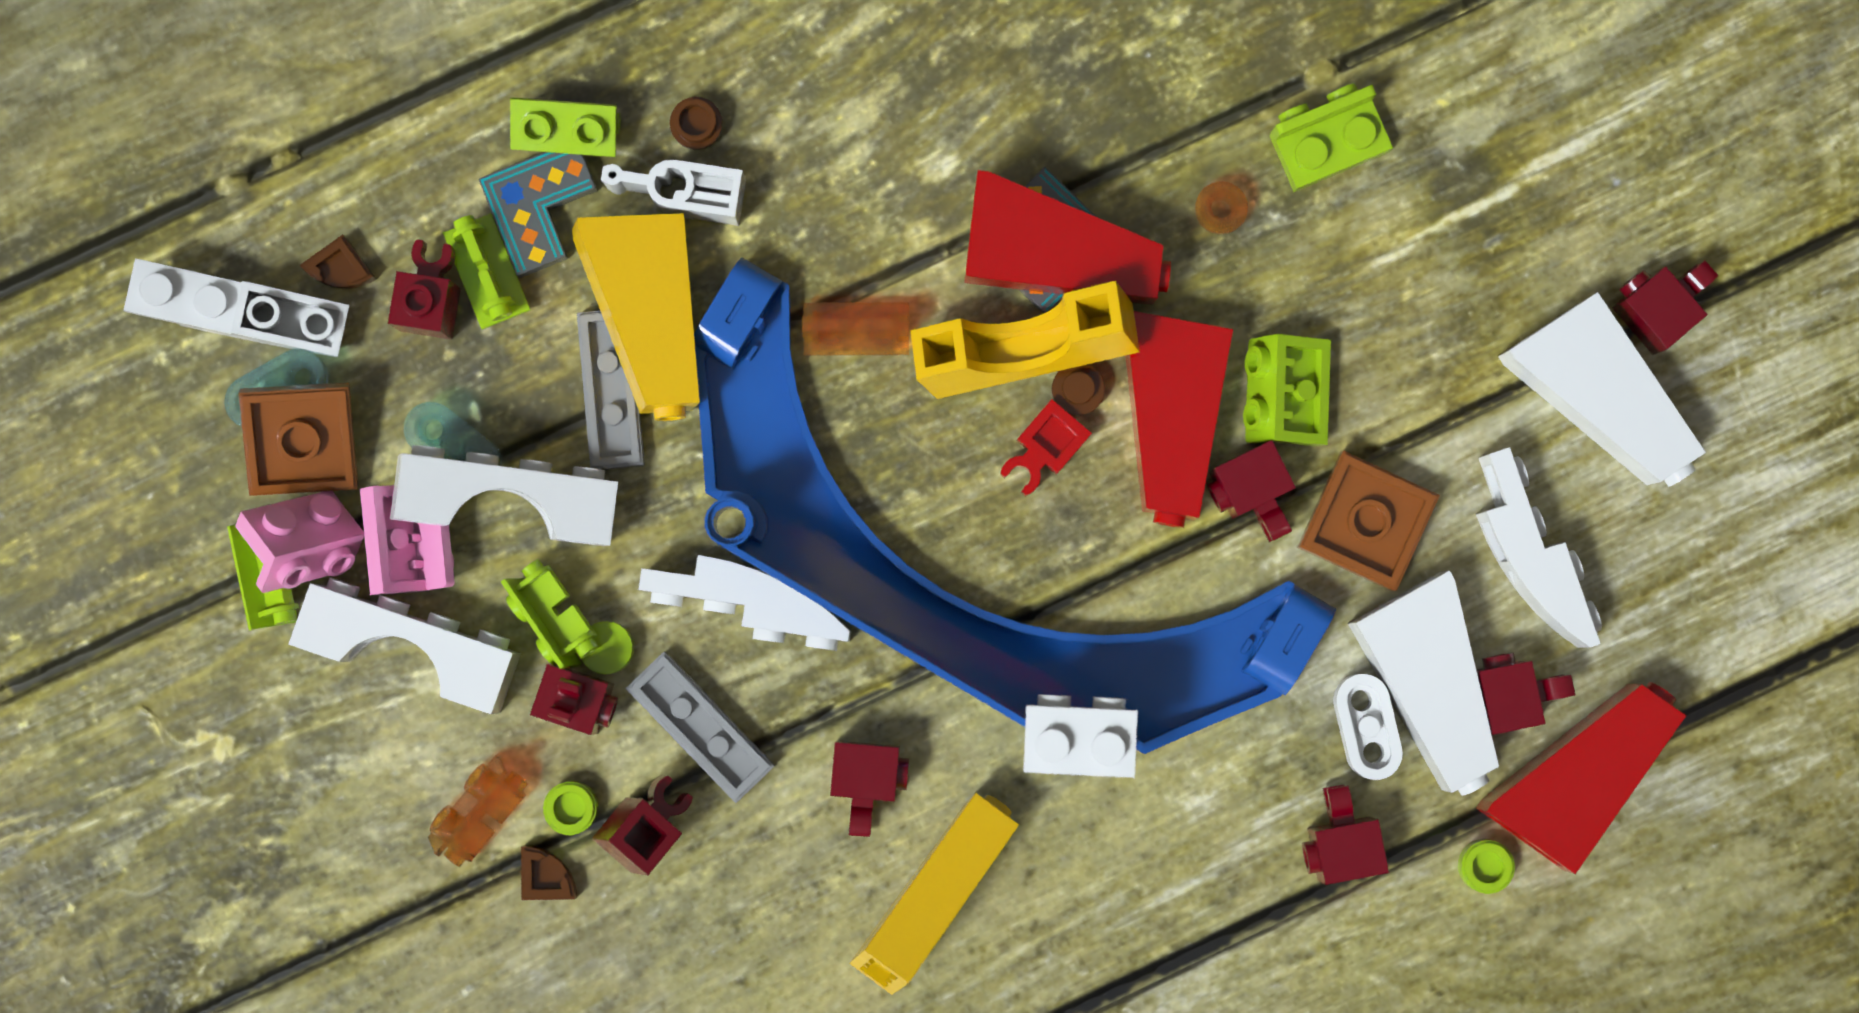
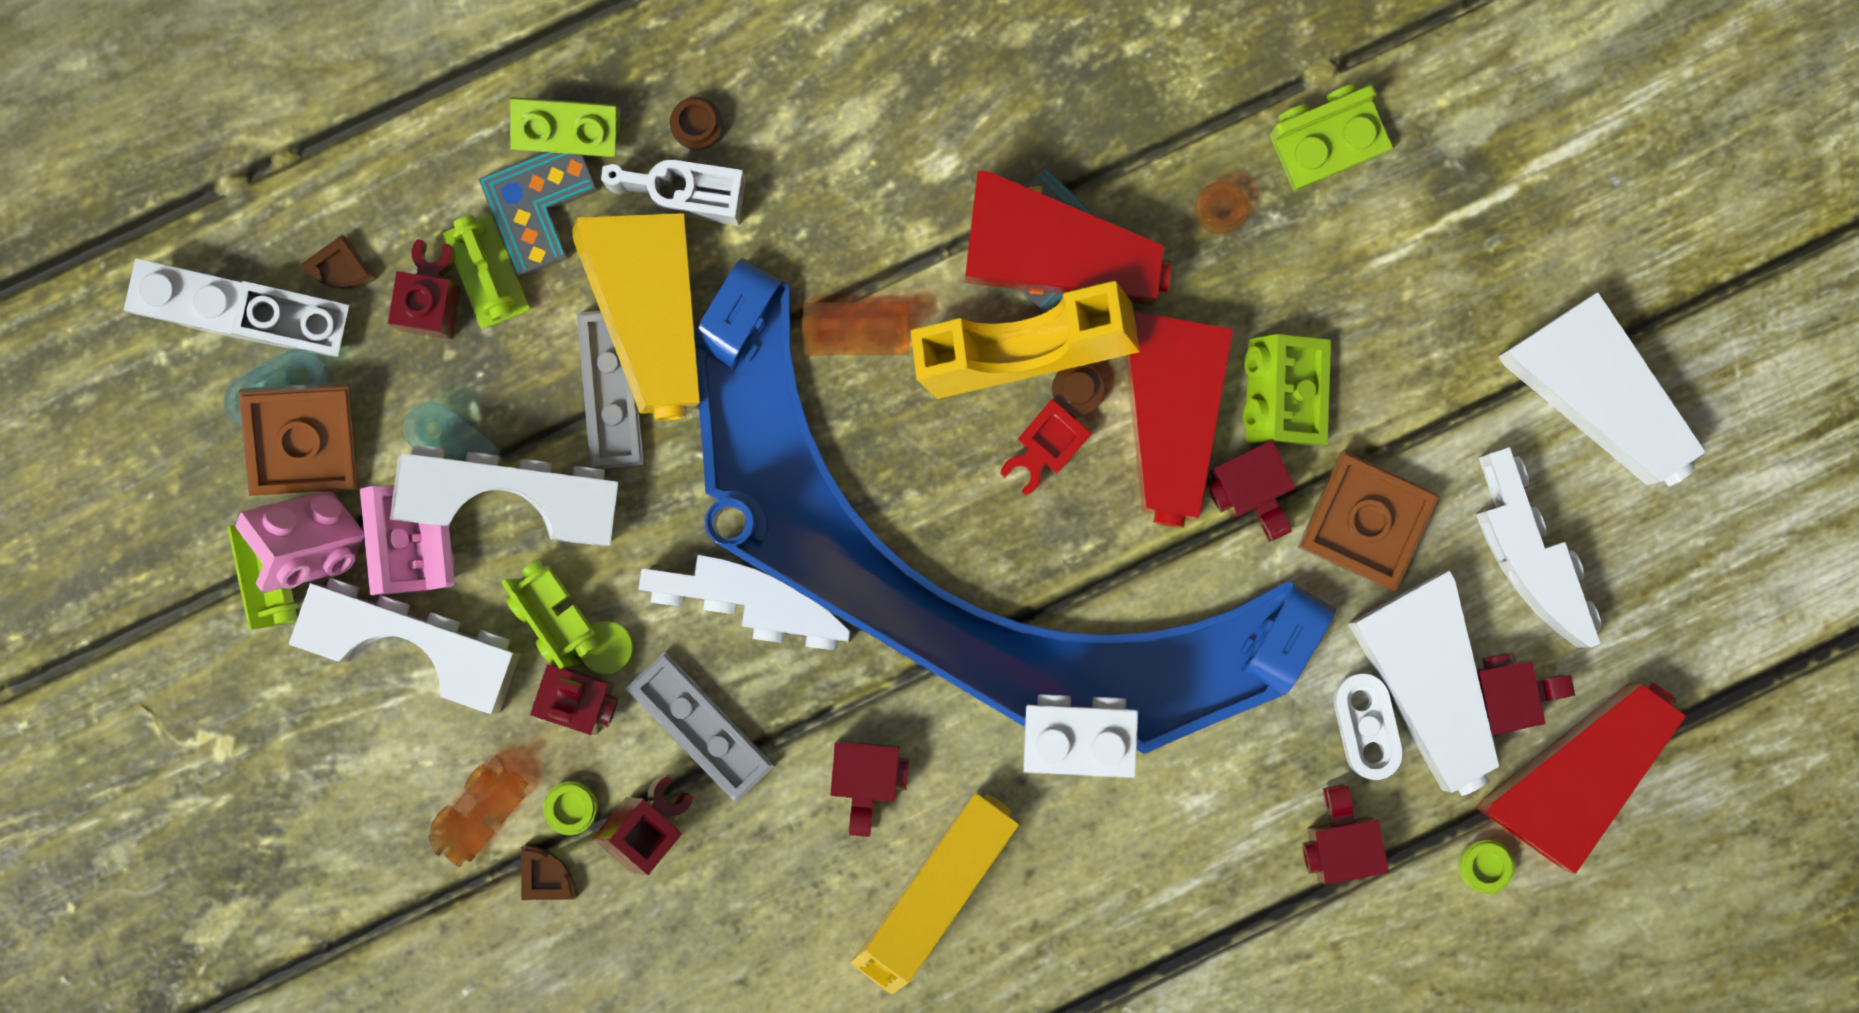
dark red brick [1612,260,1719,355] -> none

